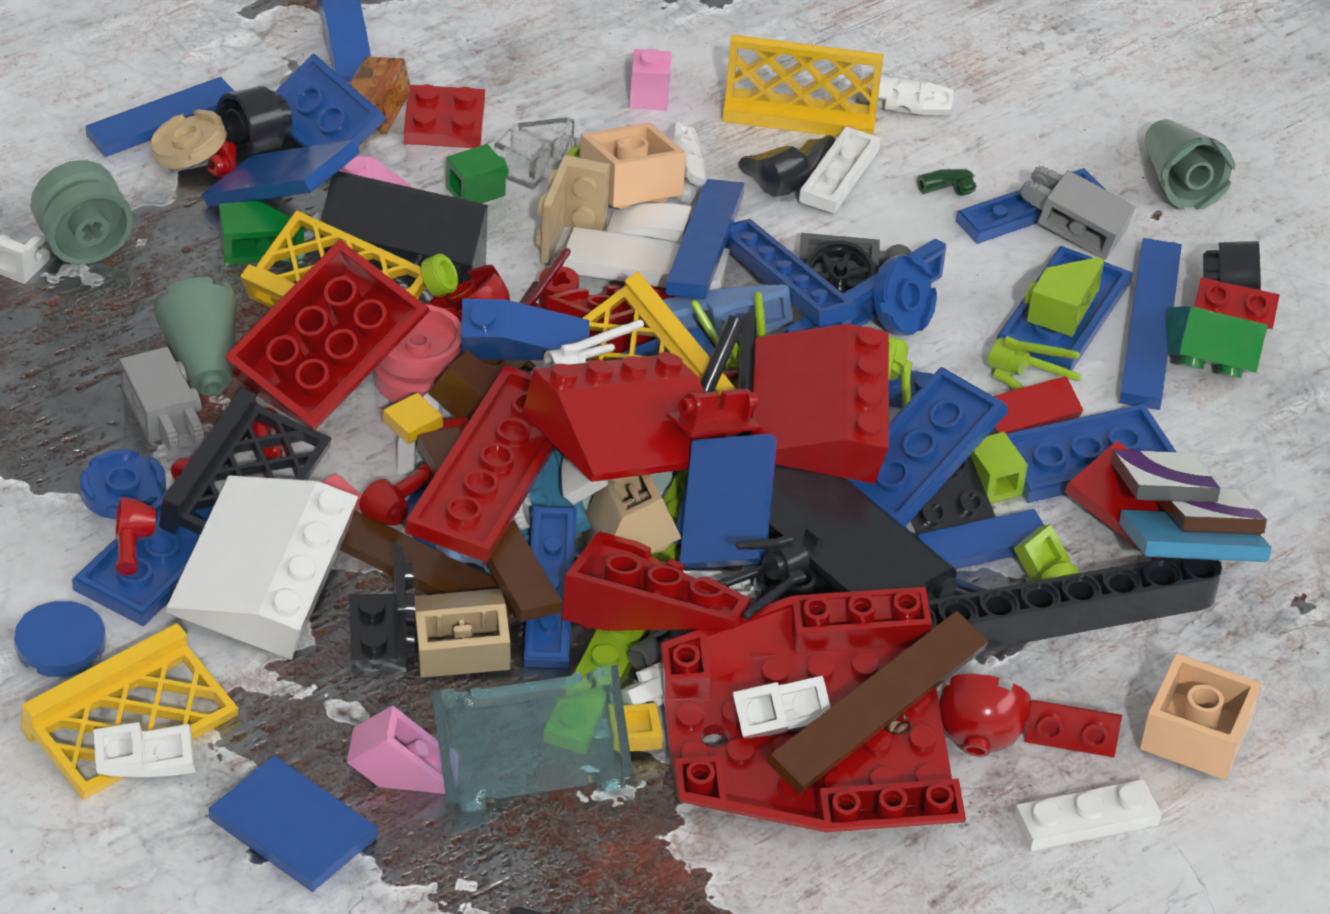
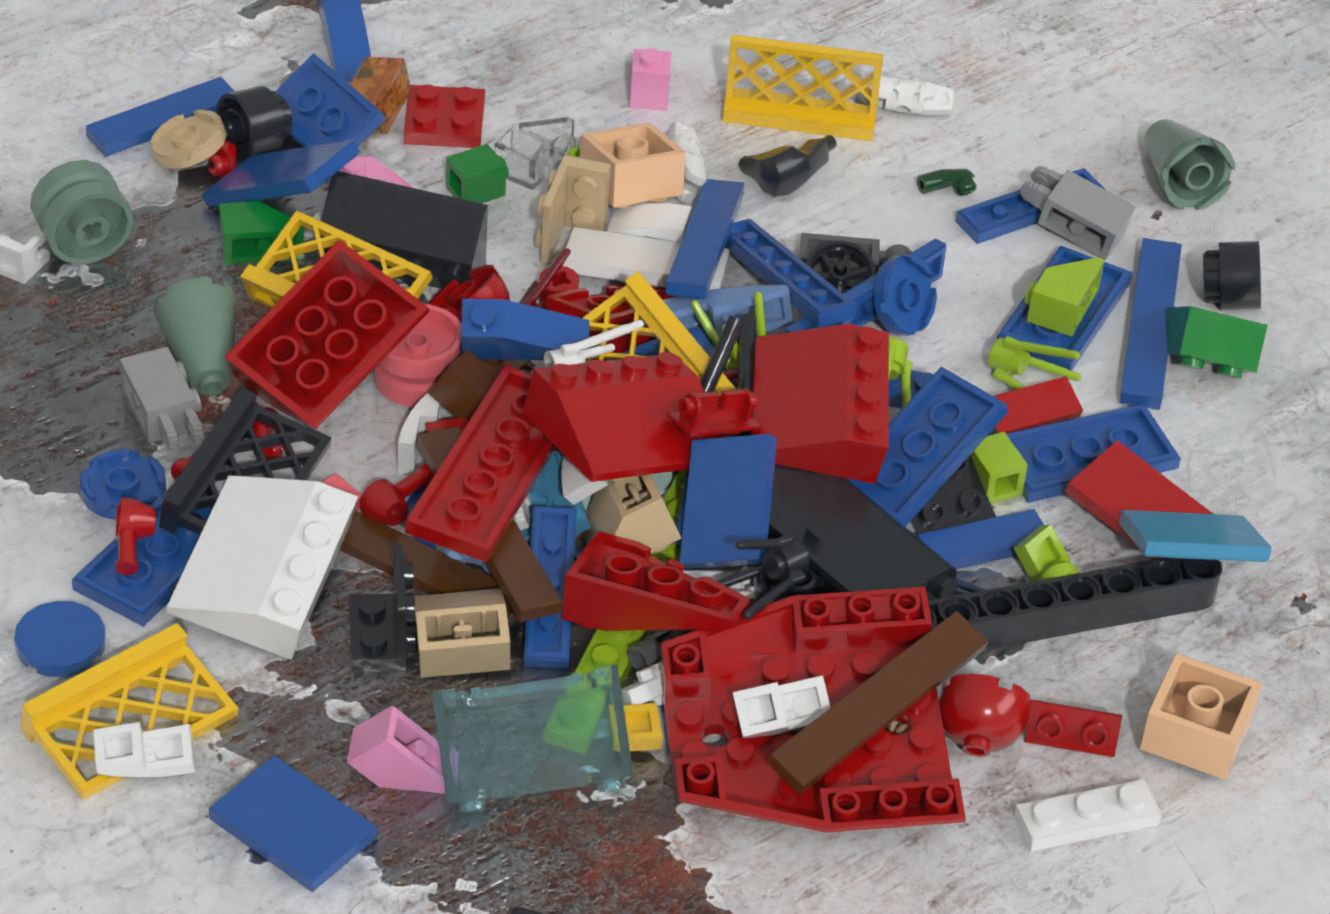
yellow tile [383,393,443,444] -> none
lime tile [421,254,458,297] -> none
white plate [799,126,881,214] -> none
tile [1111,450,1220,503] -> none
tile [1156,488,1267,535] -> none
red hinge [1194,277,1280,330] -> none

